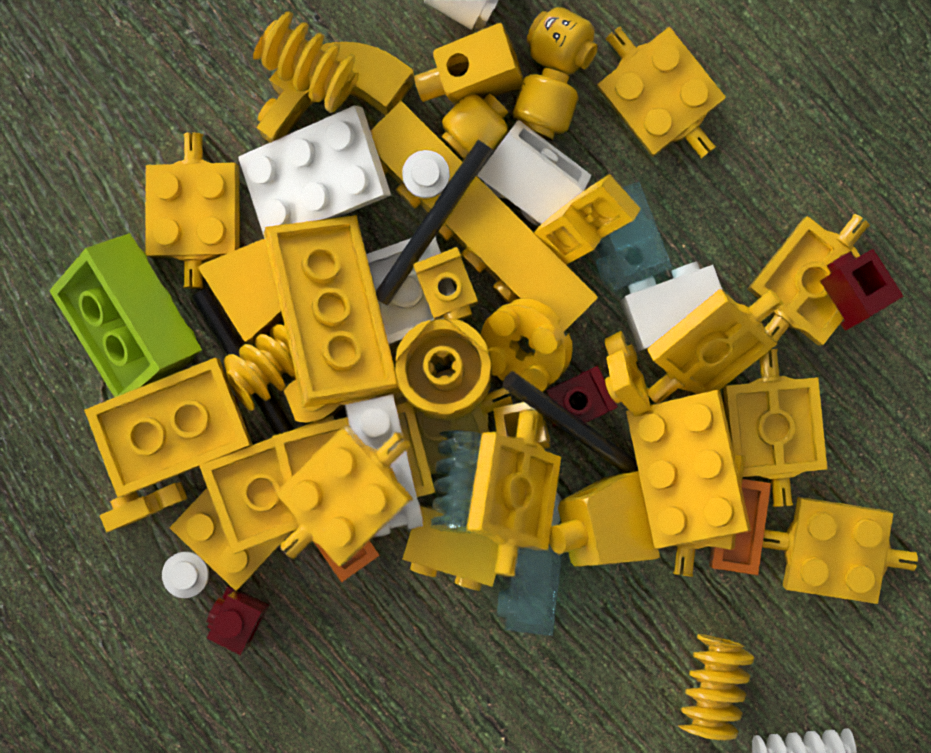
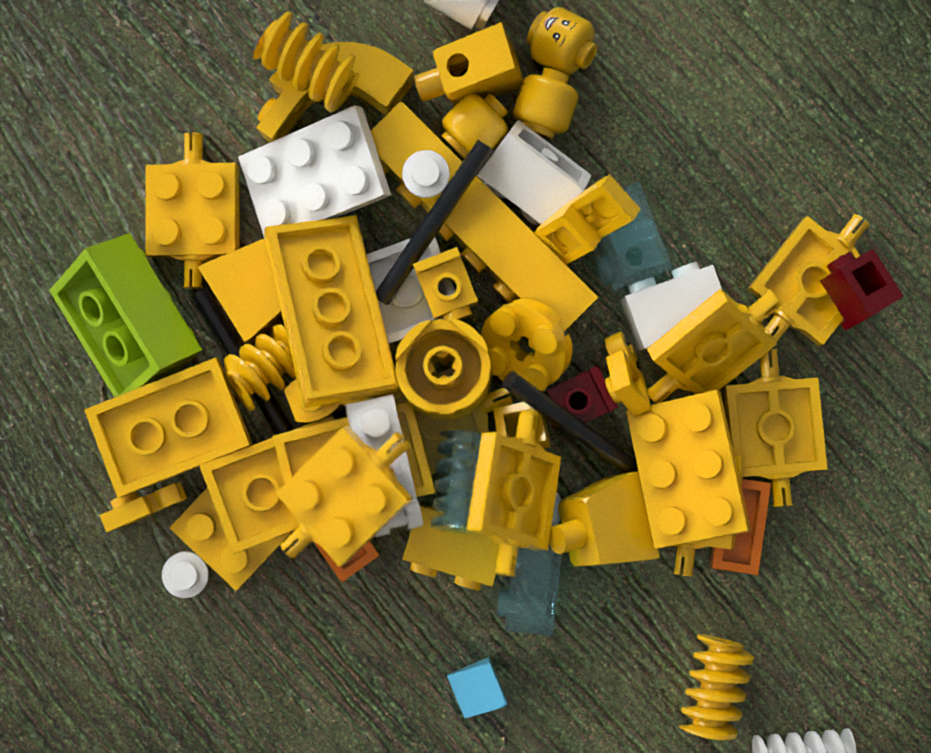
dark red brick [206,585,270,655] -> none
yellow plate [597,26,726,159] -> none
yellow plate [762,497,918,604] -> none
none -> medium azure slope [447,657,508,718]

